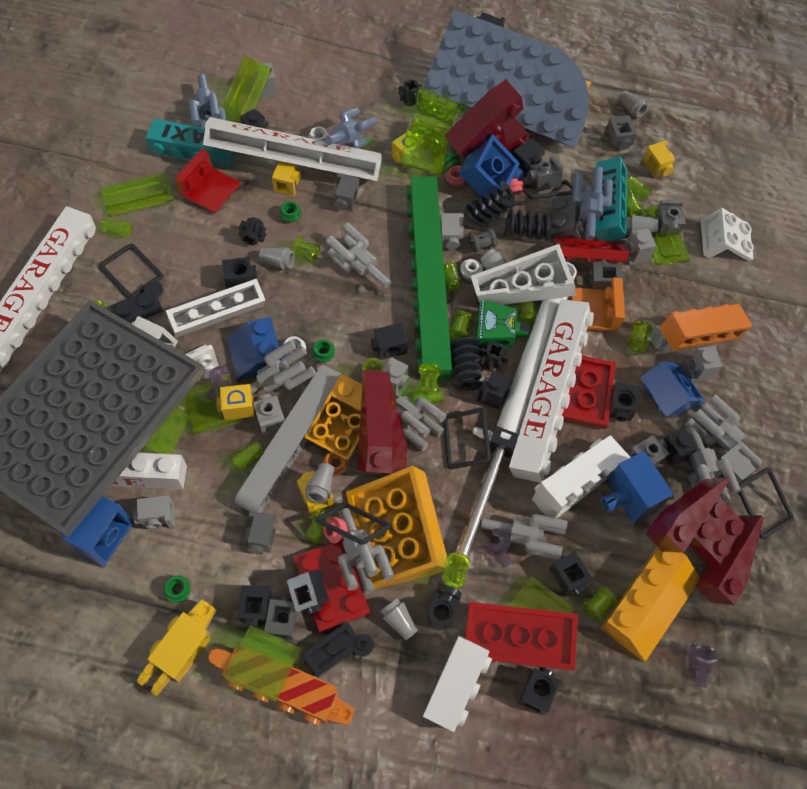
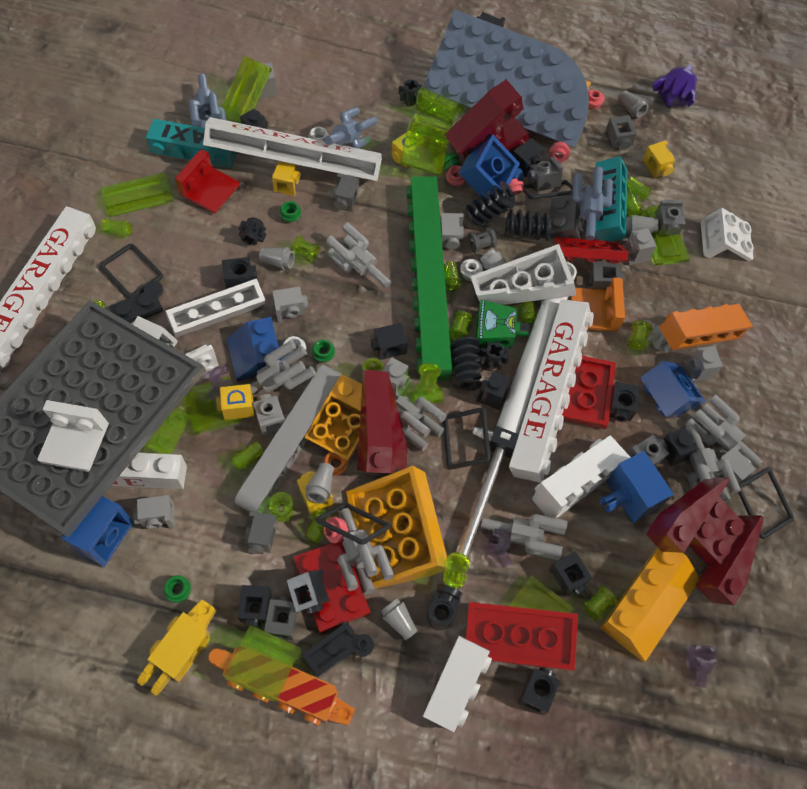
none -> white bracket [38,400,109,472]
none -> clear neon green bush [269,492,294,522]
none -> light grey brick [272,286,309,322]
none -> coral plate [549,142,570,163]
none -> coral plate [588,90,605,109]
none -> dark purple piece [652,64,697,108]

